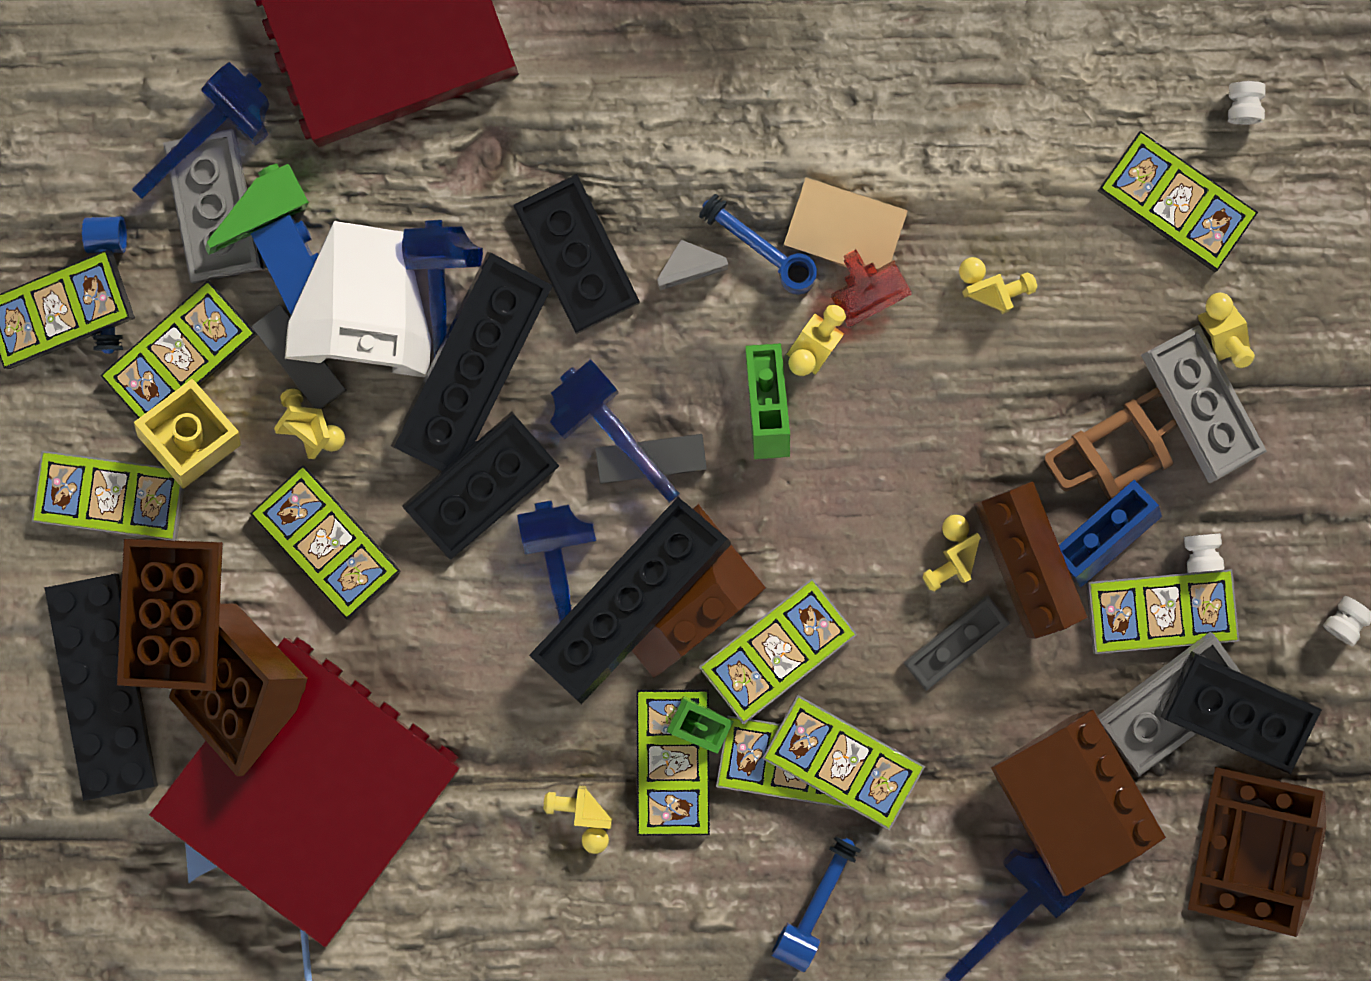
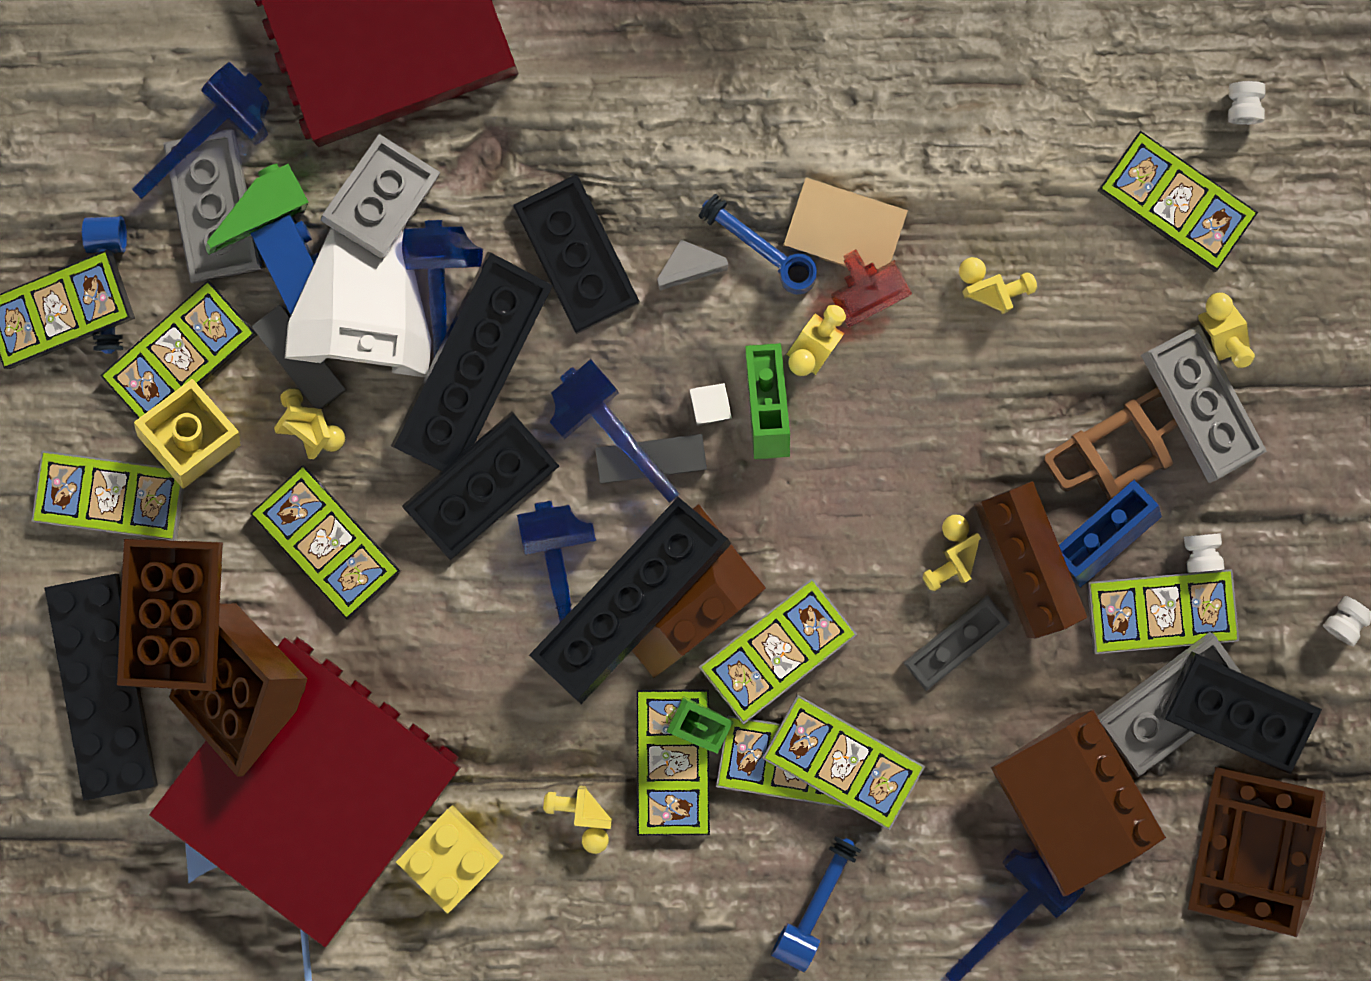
none -> light grey plate [320,134,440,260]
none -> light yellow brick [396,805,503,914]
none -> white slope [689,383,732,426]

